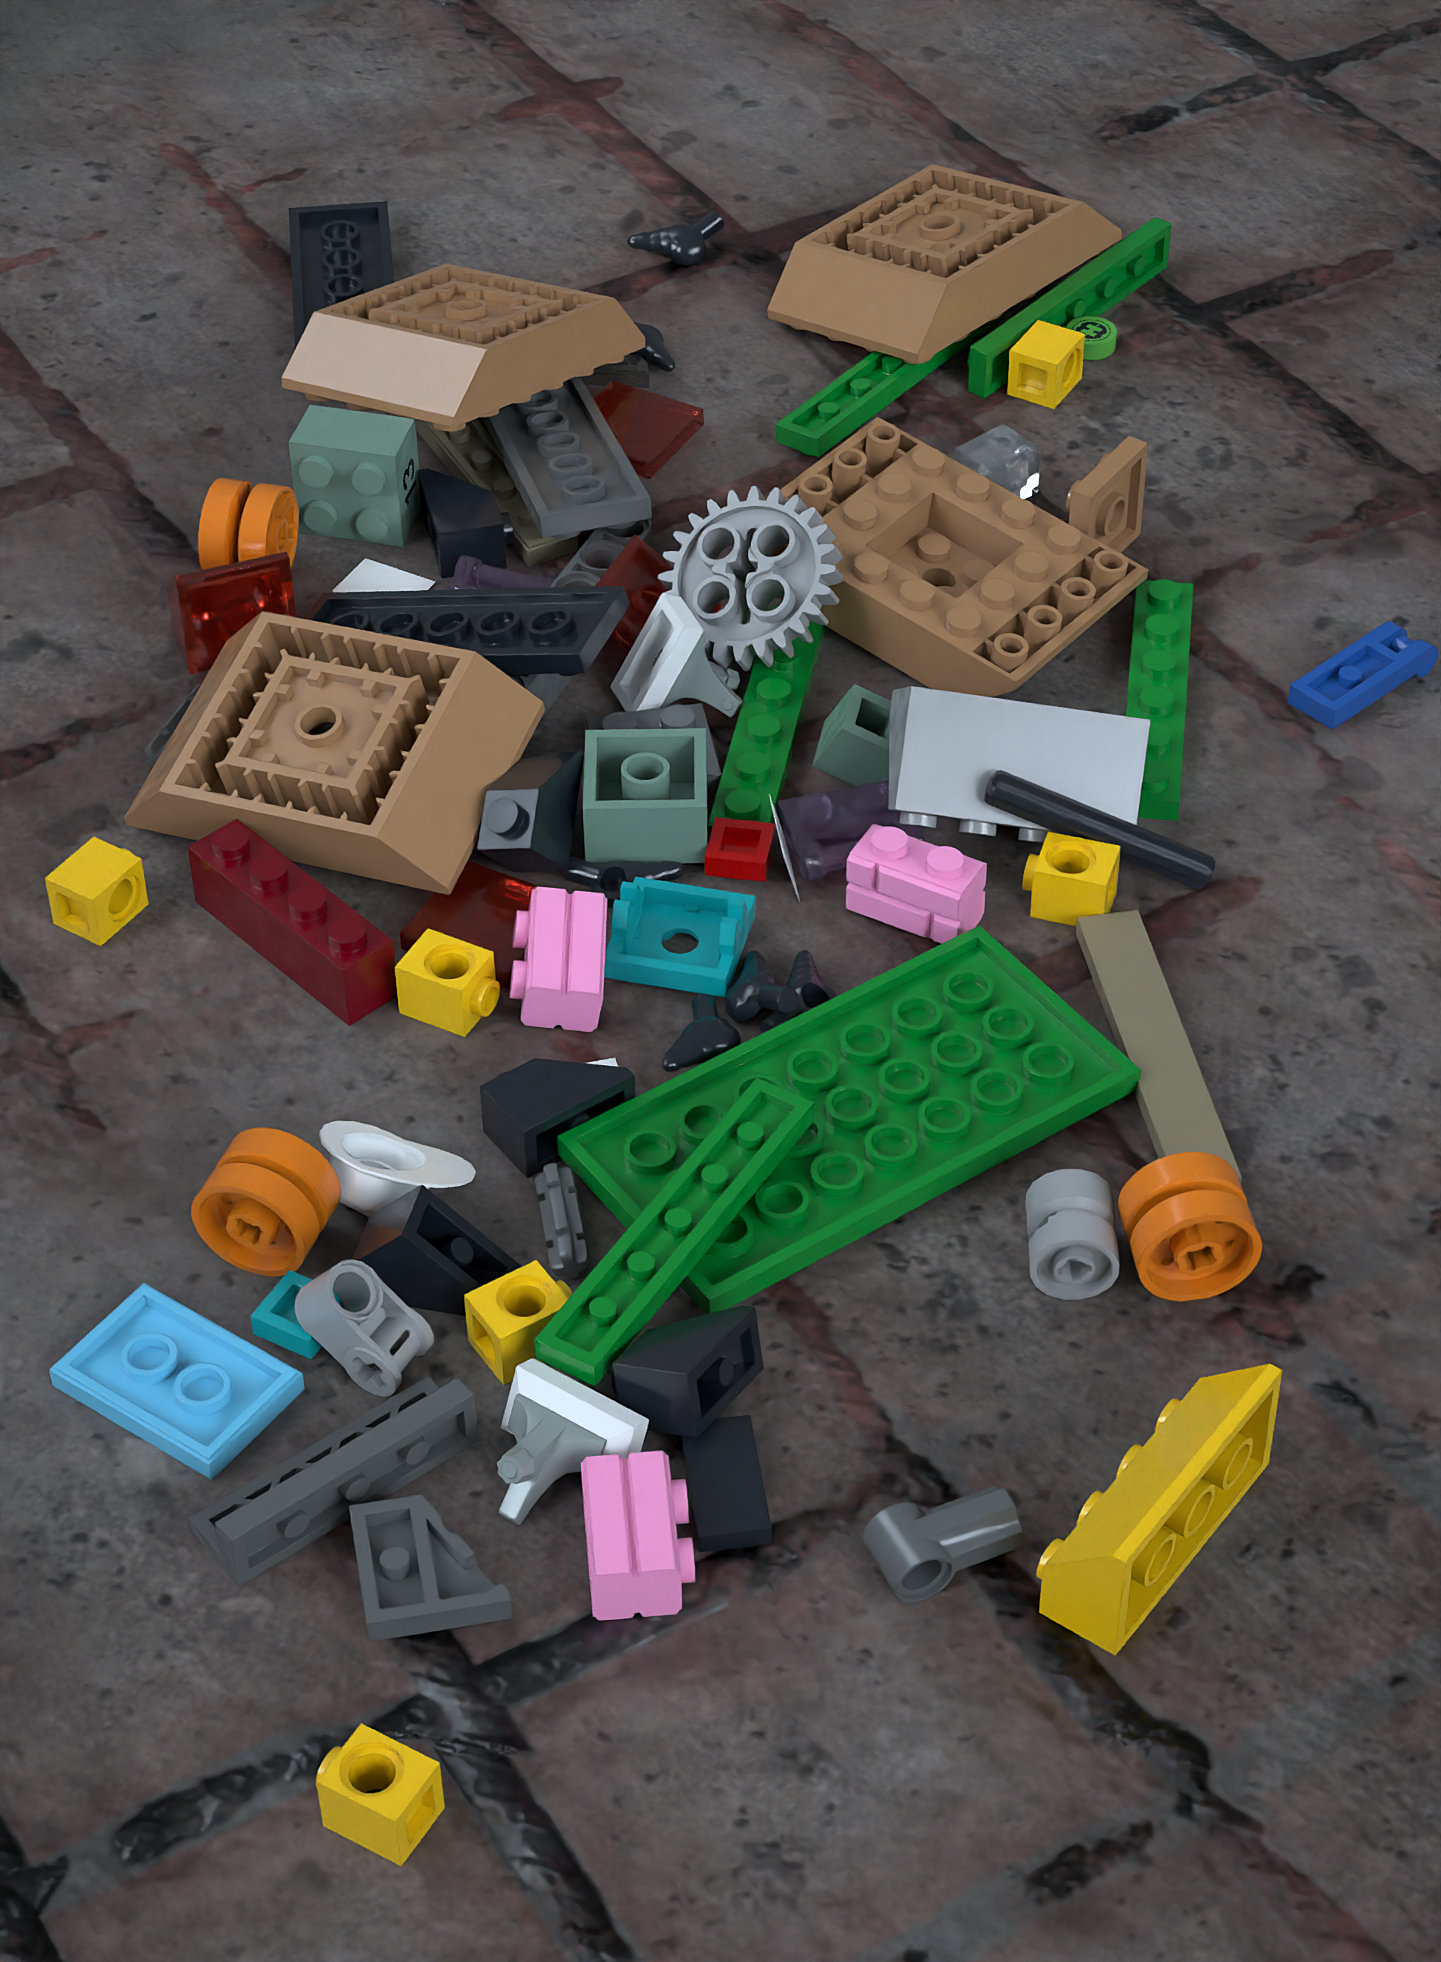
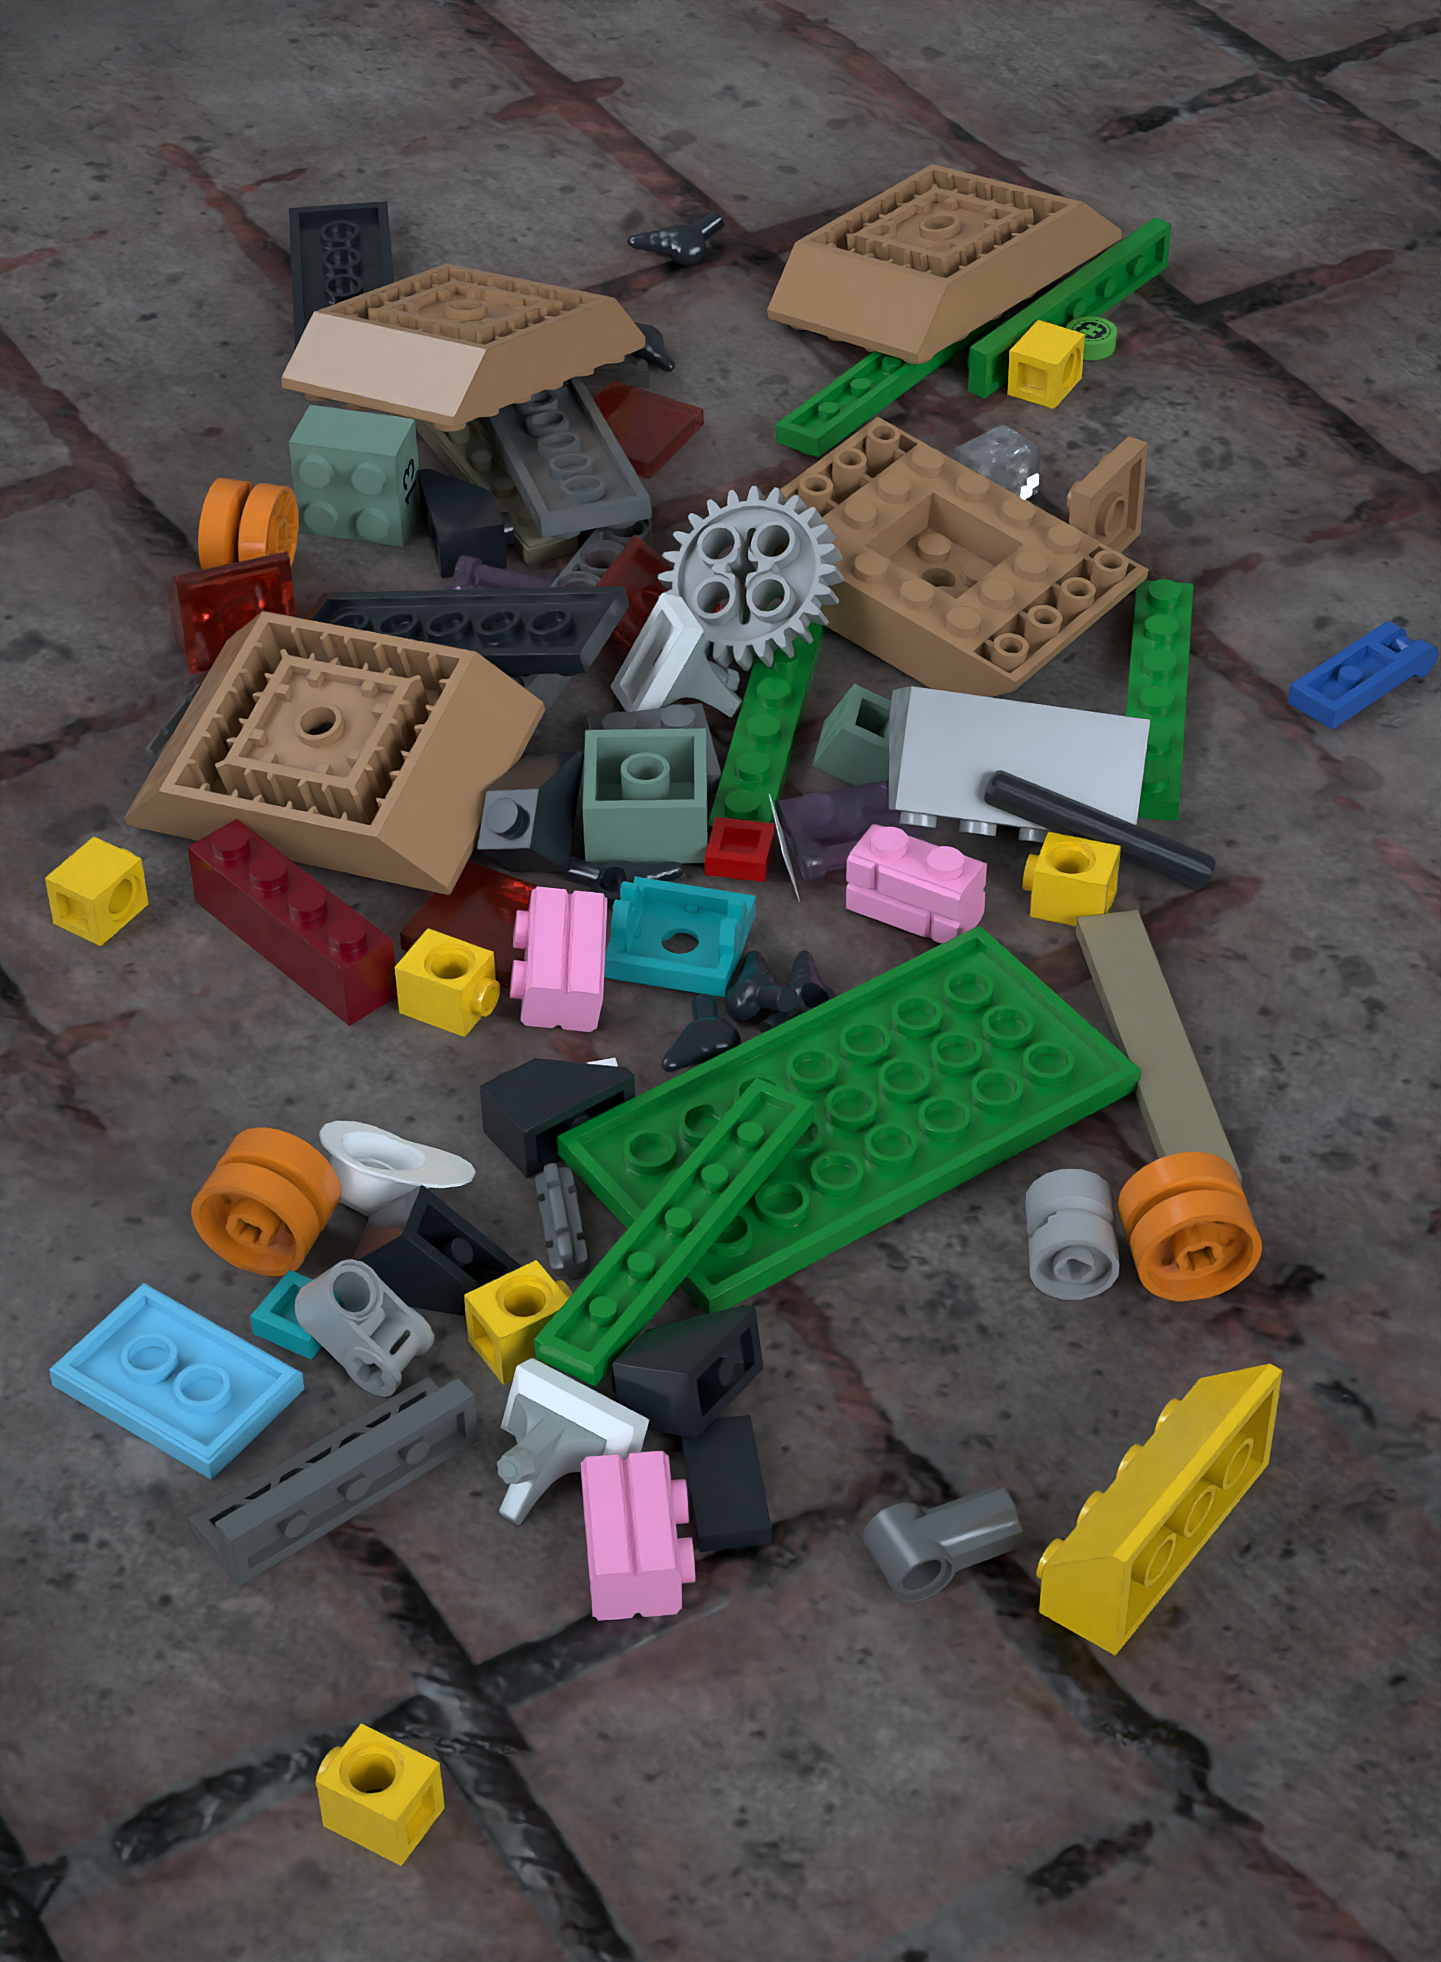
white sticker [332,558,435,592] -> none
dark grey wing [349,1494,513,1642] -> none

